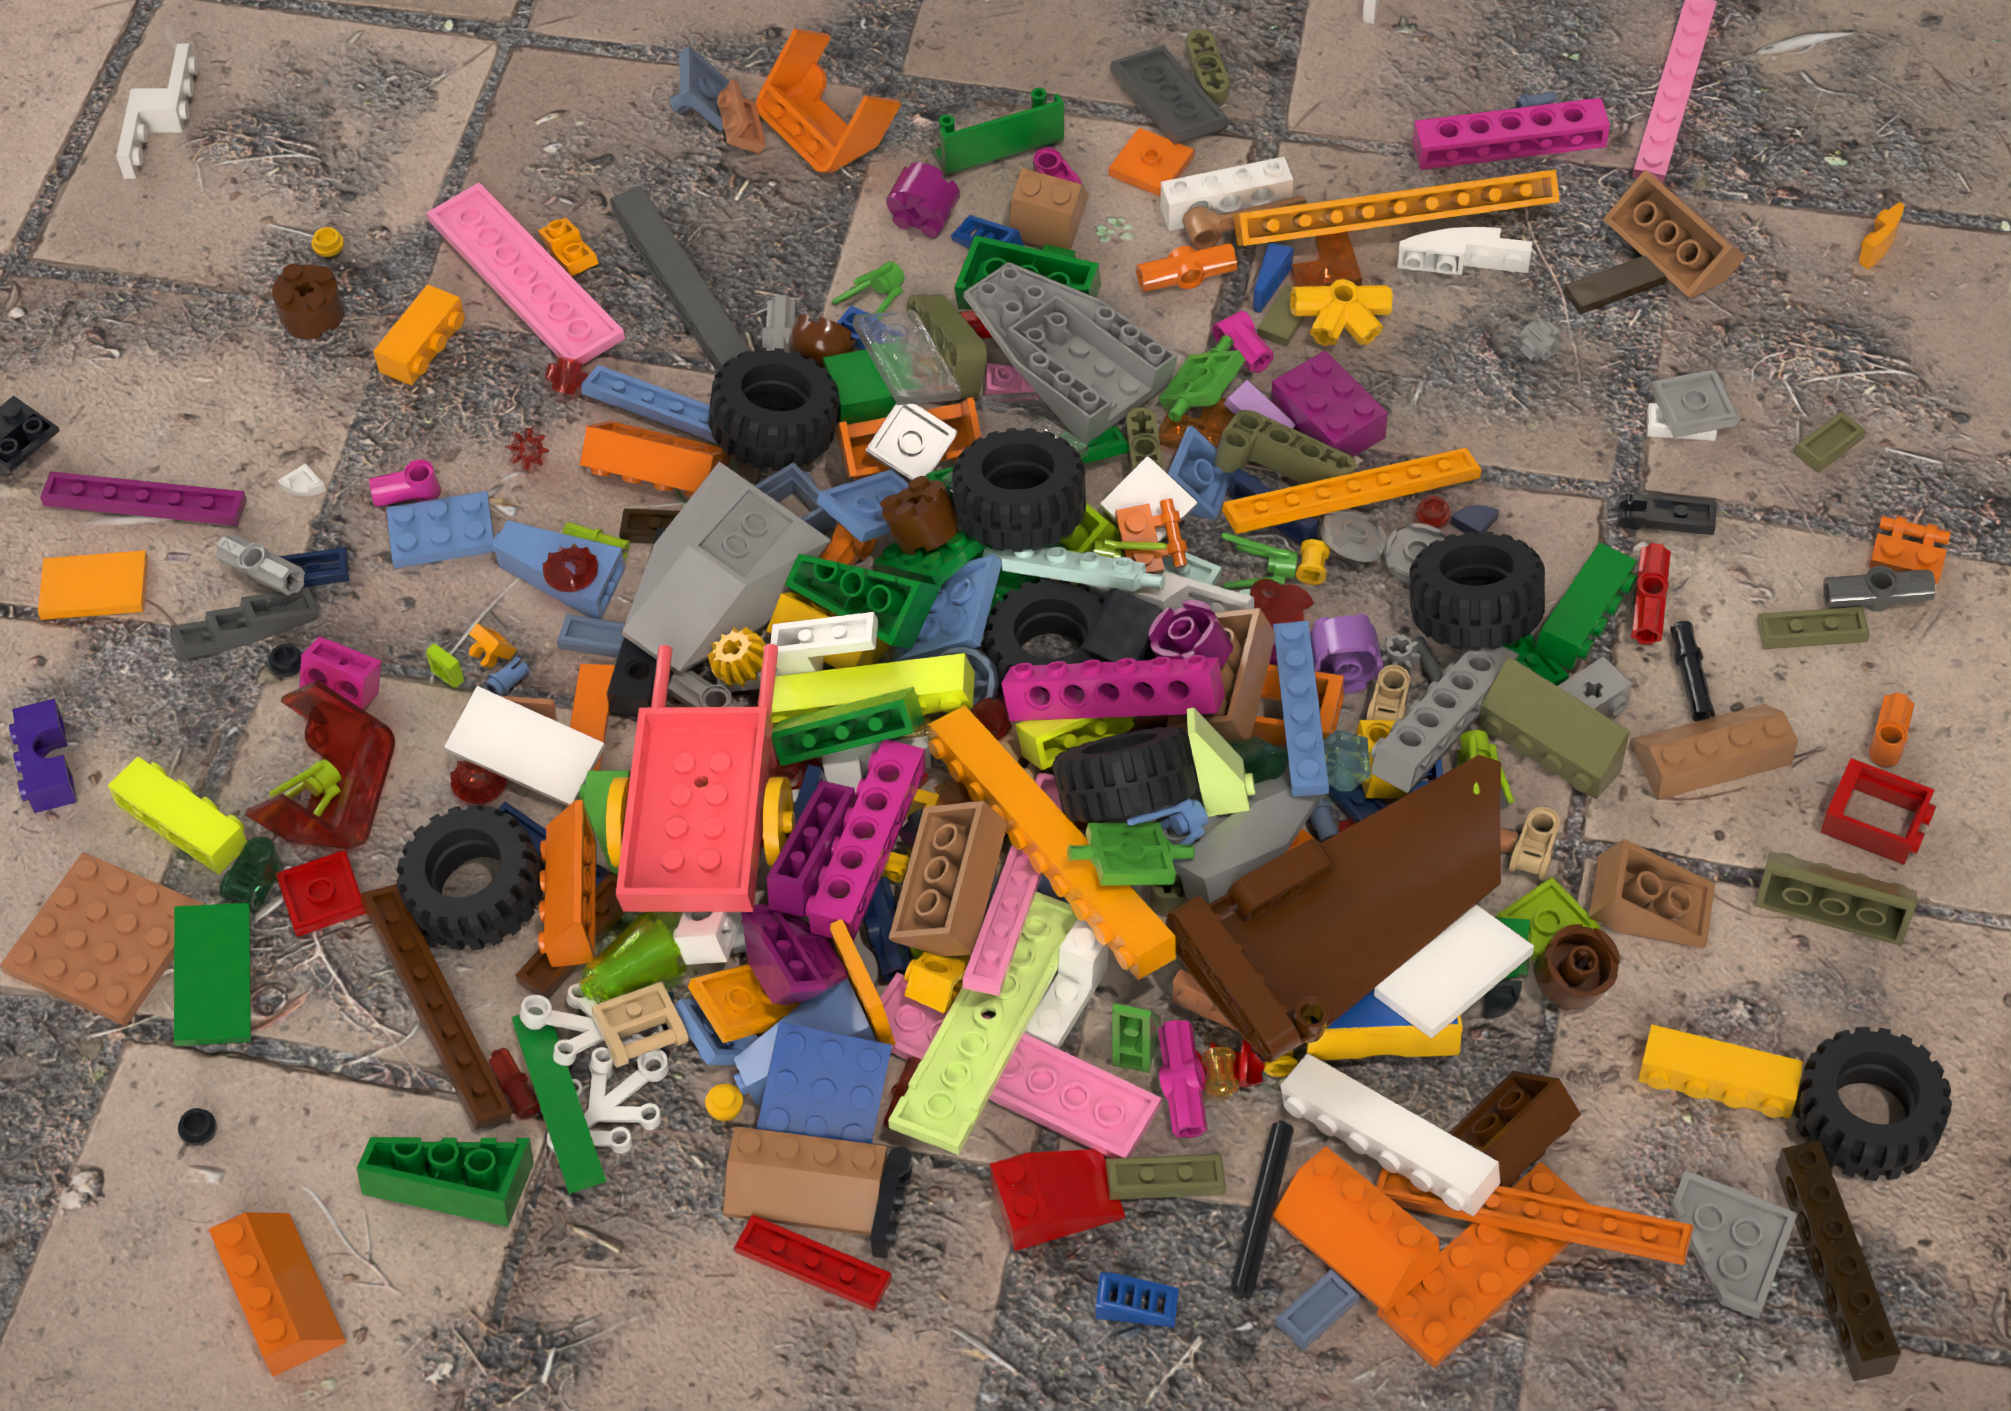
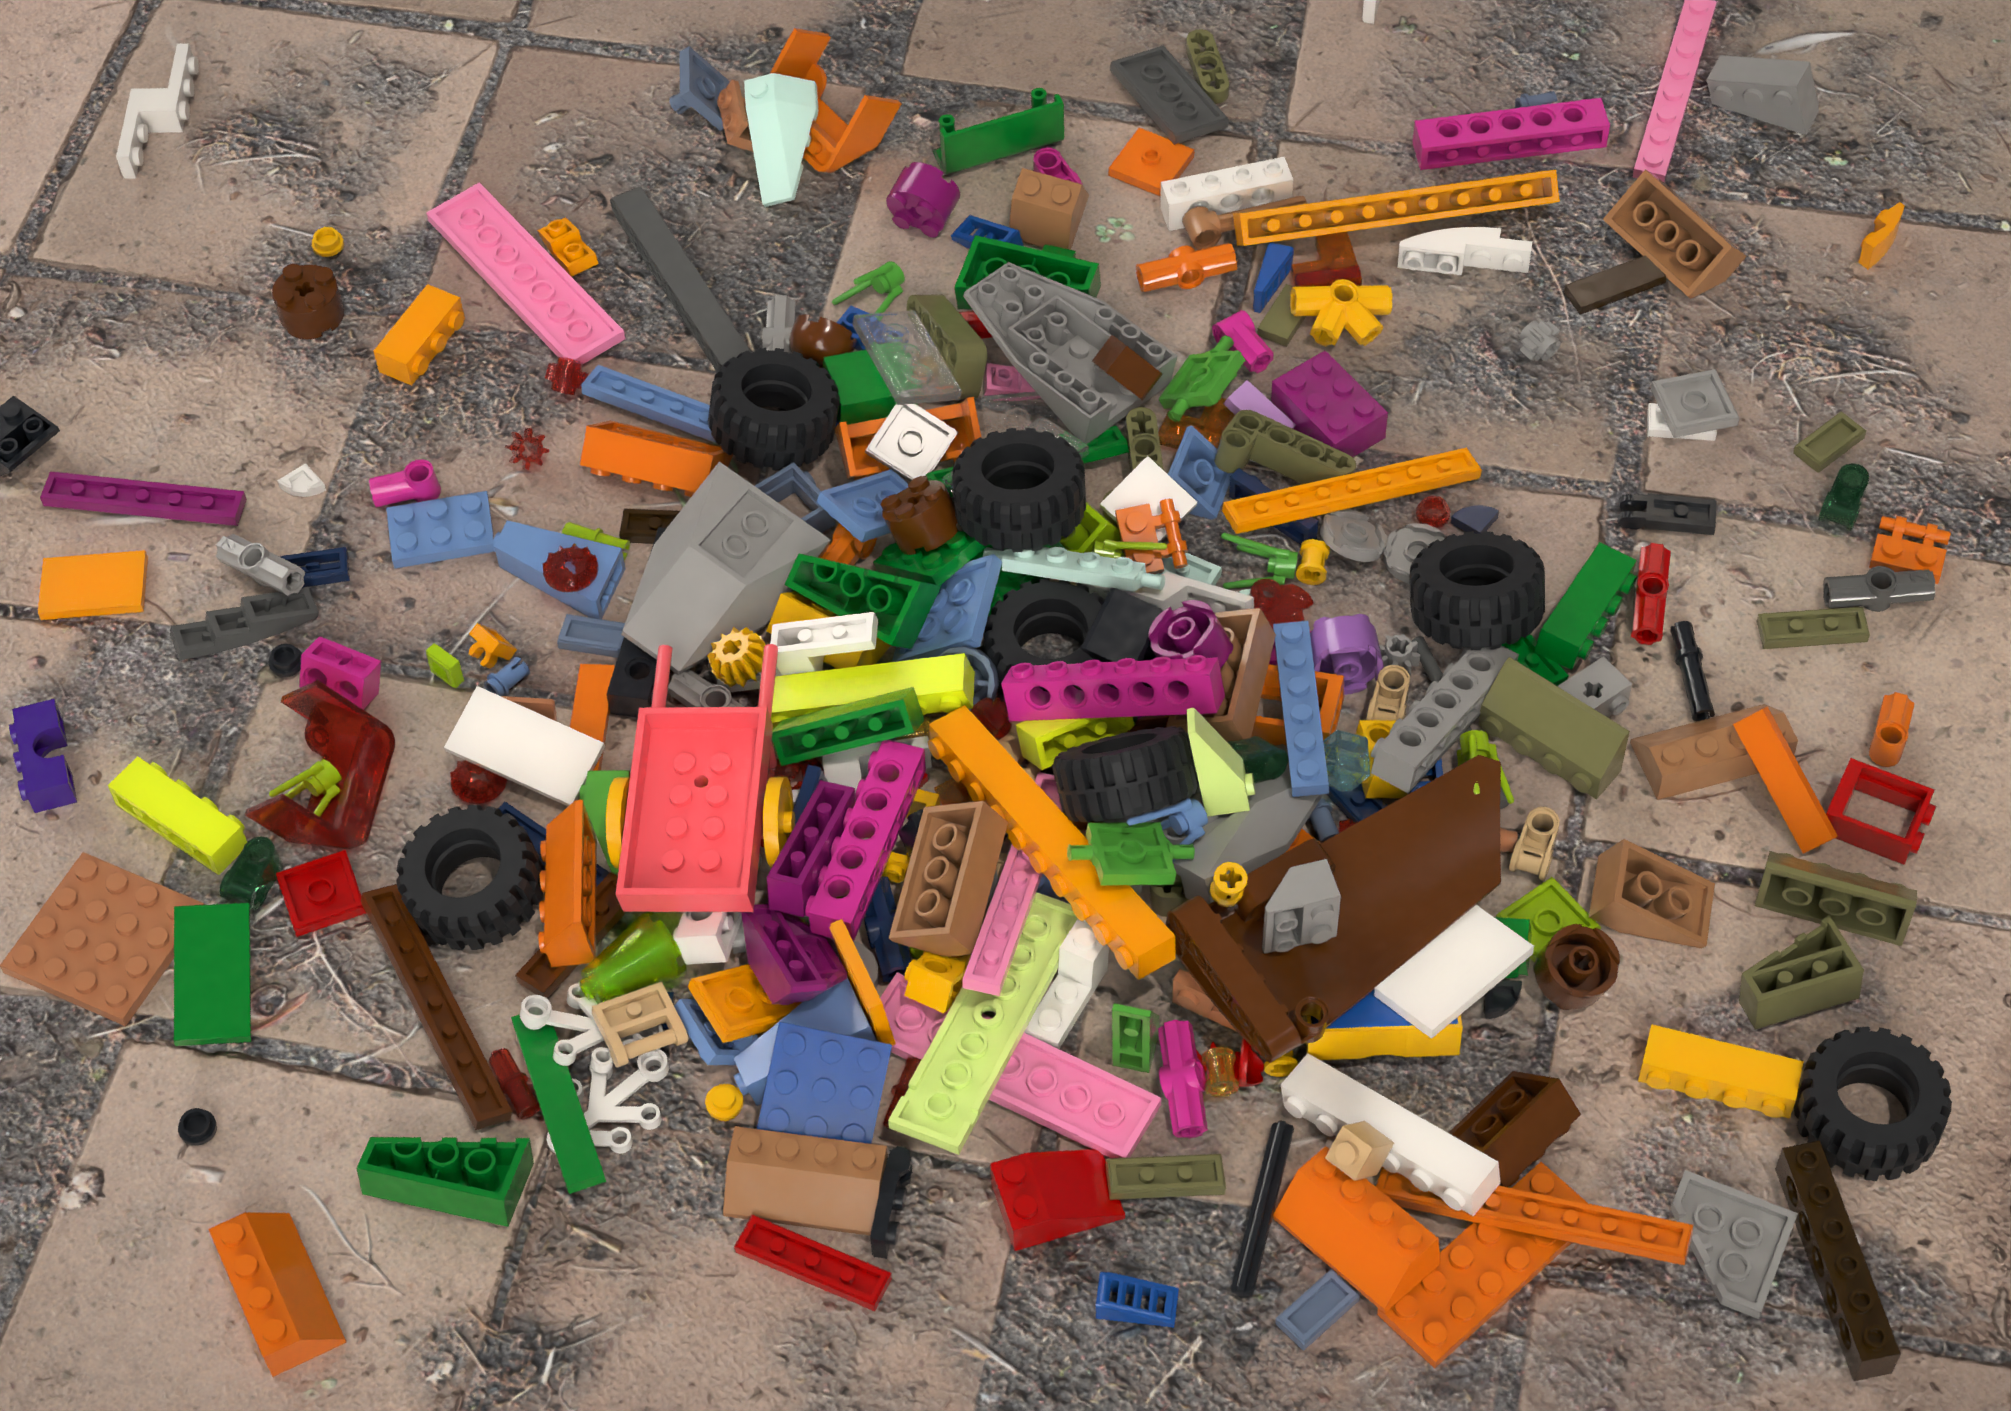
none -> light aqua wedge [744,73,819,207]
none -> reddish brown slope [1092,335,1163,401]
none -> yellow bush [1209,862,1248,907]
none -> light grey slope [1262,859,1341,954]
none -> clear red axle [1295,264,1361,287]
none -> tan brick [1325,1121,1394,1181]
none -> light grey wedge [1707,55,1819,135]
none -> orange tile [1733,706,1838,854]
none -> olive wedge [1739,915,1864,1030]
none -> clear green piece [1818,463,1869,532]

